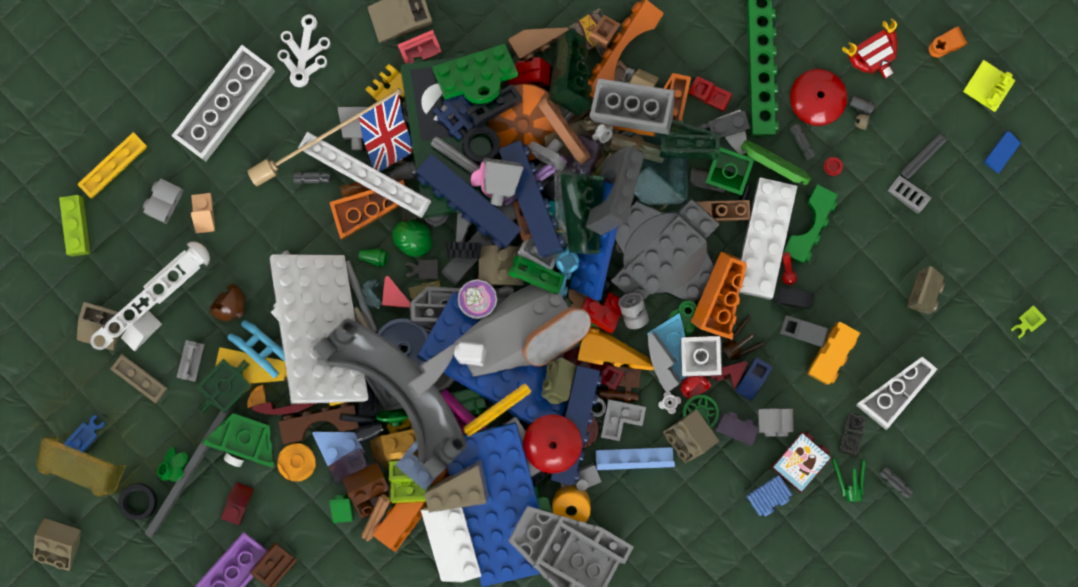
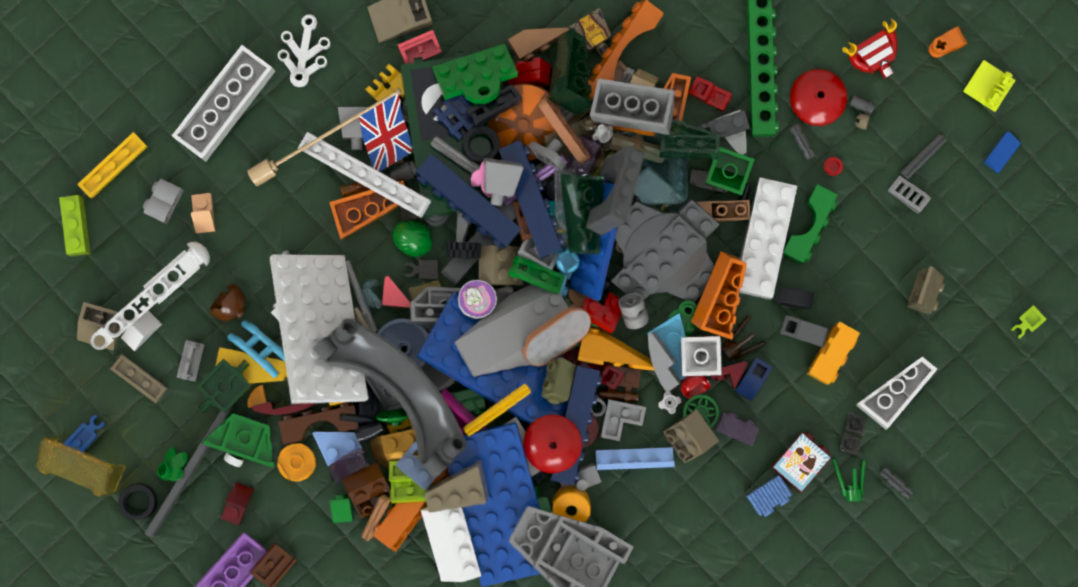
dark tan slope [33,518,81,571] -> none
dark grey axle [293,172,331,183] -> none
green cone [359,249,388,268] -> none
light grey slope [407,344,456,397] -> none
white brick [454,341,486,366] -> none
nougat slope [589,15,620,50] -> none
bright green tile [741,140,811,185] -> none
light grey brick [759,409,794,436] -> none
red bar [782,252,797,285] -> none

